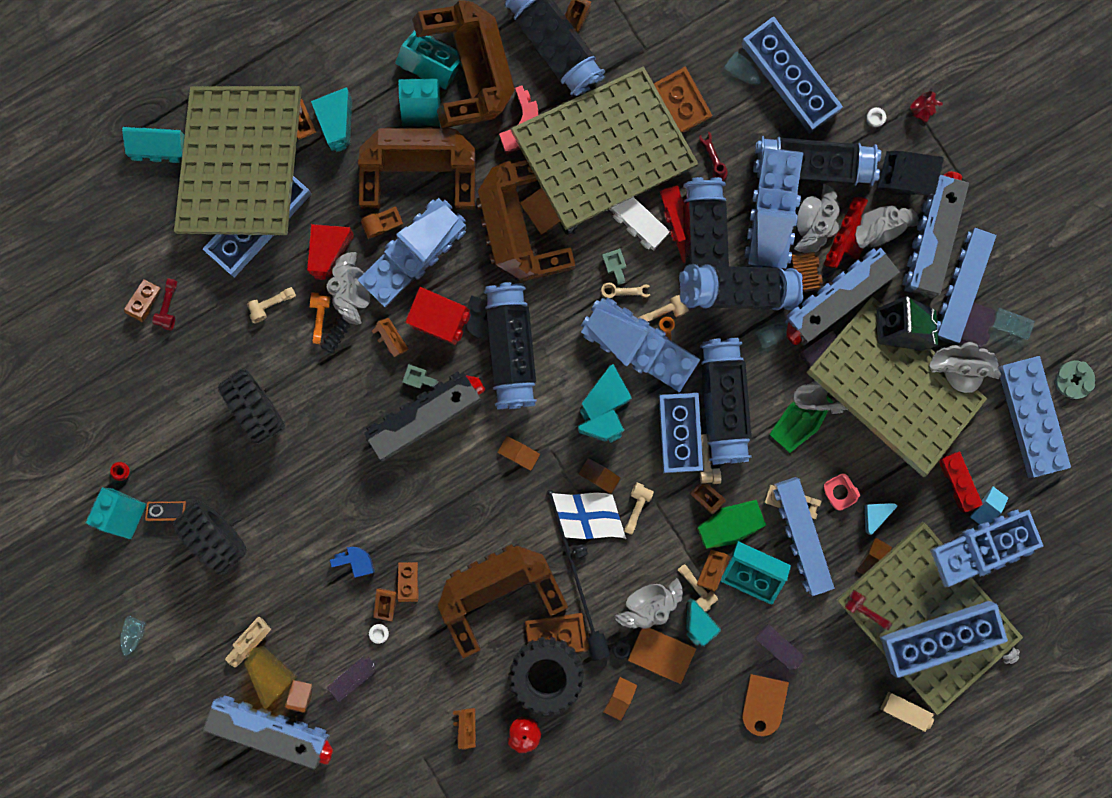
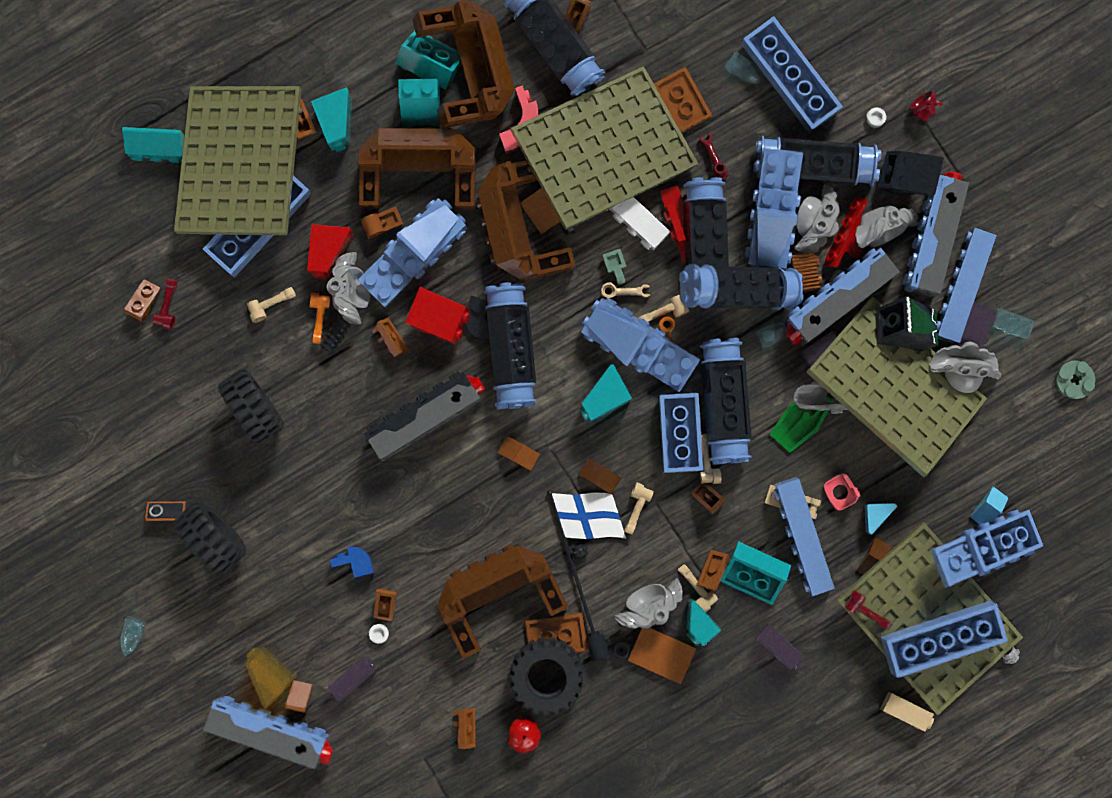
teal slope [86,487,147,539] -> none
red plate [110,462,130,481] -> none
tan hinge [225,617,271,668] -> none
dark orange plate [398,562,418,602] -> none
sand green plate [402,364,439,389] -> none
teal slope [578,409,624,443] -> none
dark orange slope [603,677,637,720] -> none
green piece [697,500,766,549] -> none
dark orange tile [742,674,789,736] -> none
red arch [938,451,983,513] -> none
medium blue brick [998,356,1071,478] -> none

